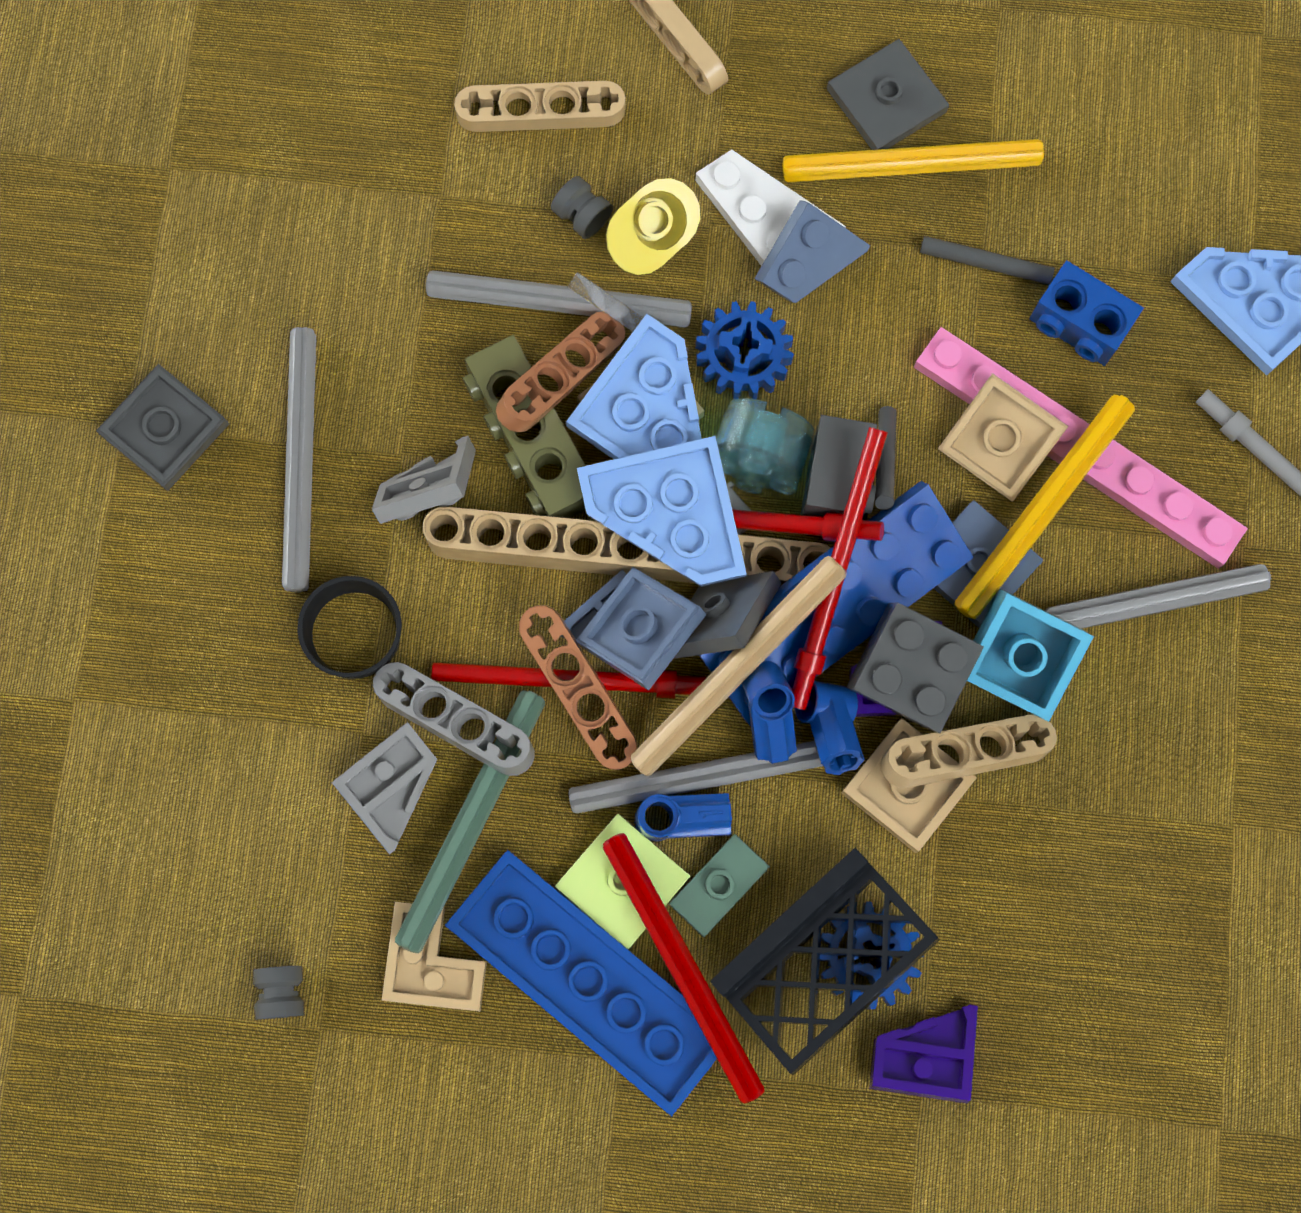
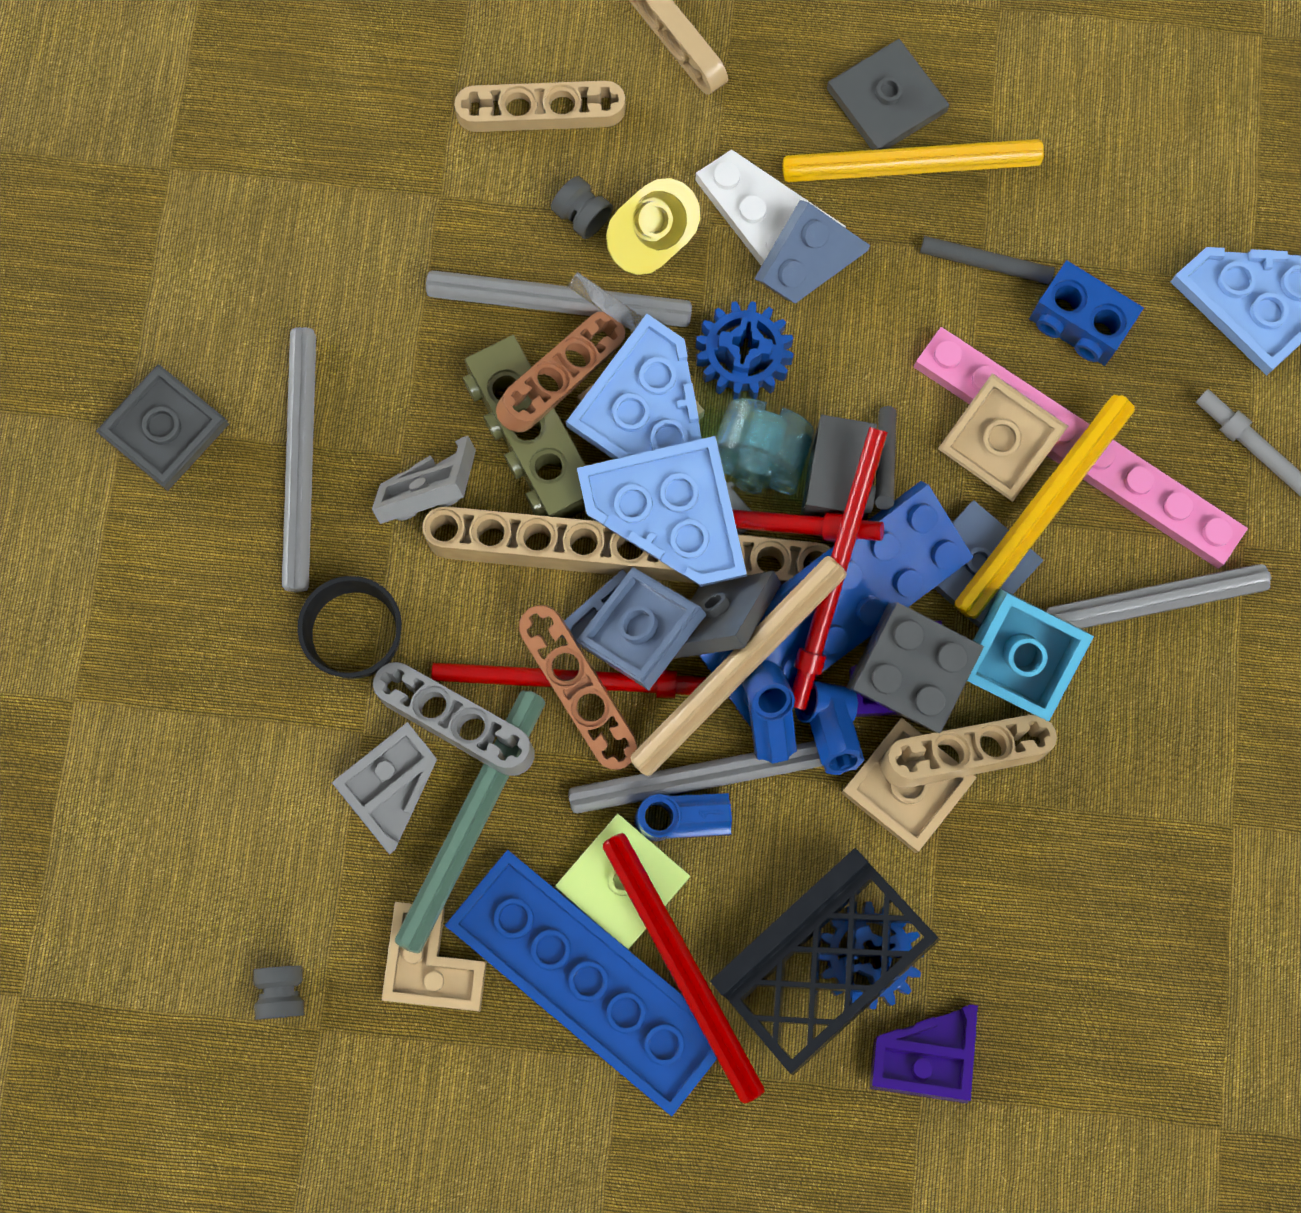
sand green plate [669,834,770,938] -> none

